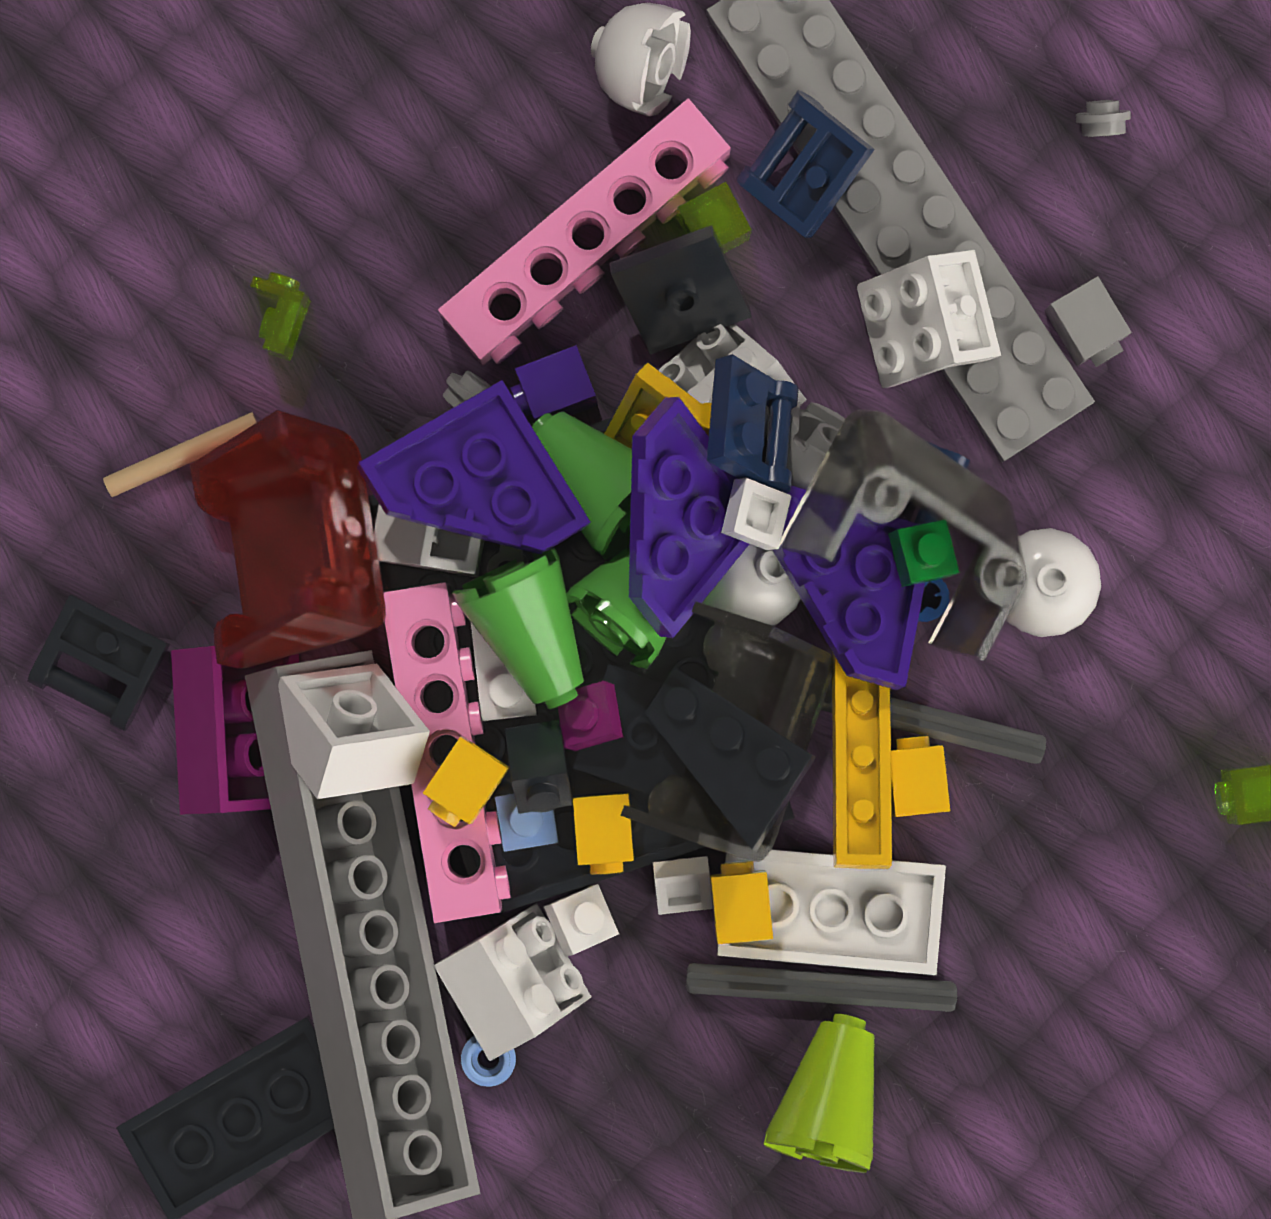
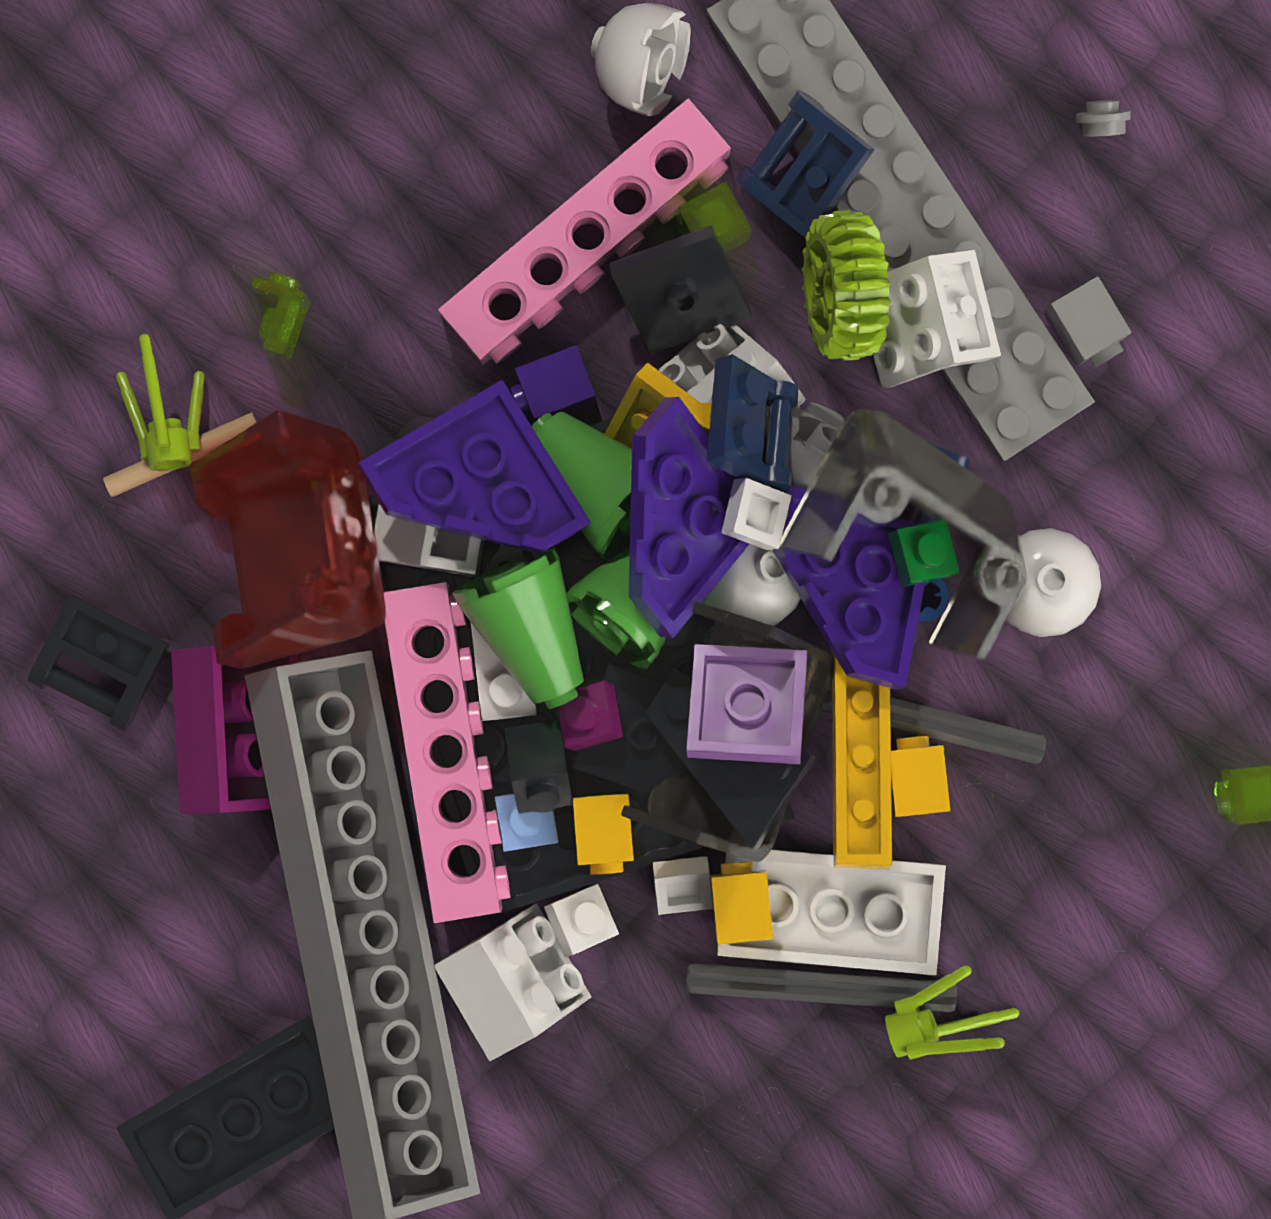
white slope [278,663,430,799] -> none
yellow brick [423,737,510,827] -> none
light grey plate [443,371,490,407] -> none
light blue plate [461,1036,516,1087] -> none
lime cone [764,1014,874,1173] -> none
none -> lime plant [116,334,205,471]
none -> medium lavender plate [687,644,807,764]
none -> lime gear [801,210,892,361]
none -> lime plant [885,965,1020,1060]

